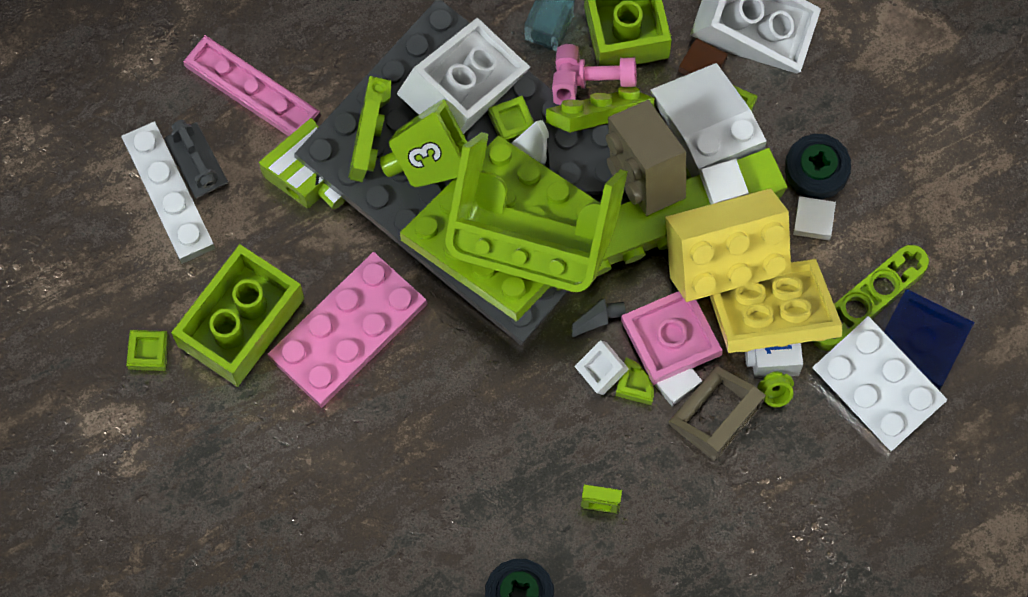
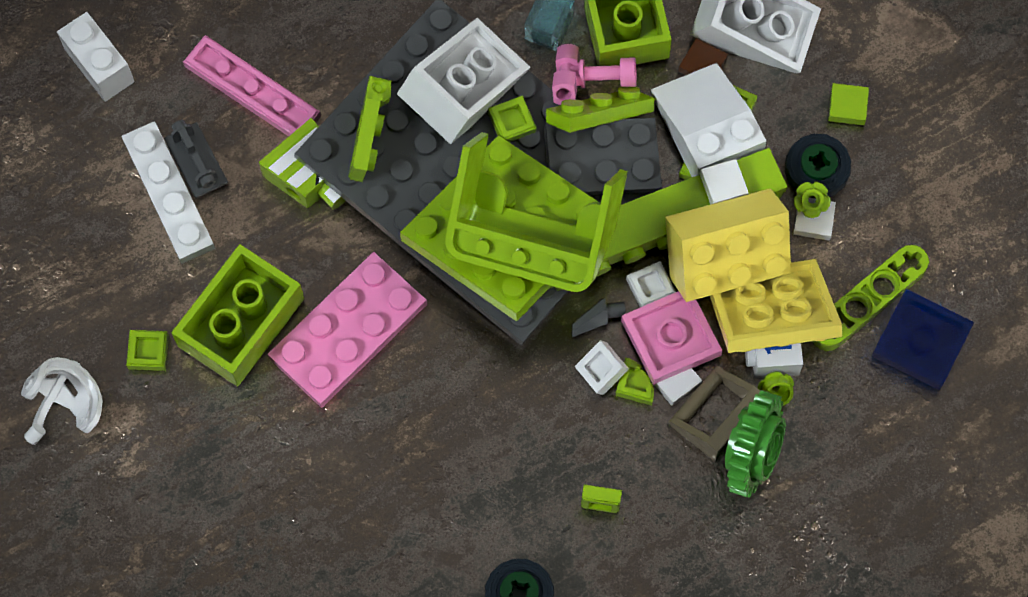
lime torso [380,99,467,187] -> none
white tile [512,120,549,165] -> none
dark tan brick [606,100,686,216] -> none
white plate [812,316,947,452] -> none
none -> white helmet [21,357,103,445]
none -> white brick [57,12,135,102]
none -> white tile [626,261,676,307]
none -> bright green gear [725,390,786,498]
none -> lime plate [793,182,831,218]
none -> lime tile [828,83,869,125]

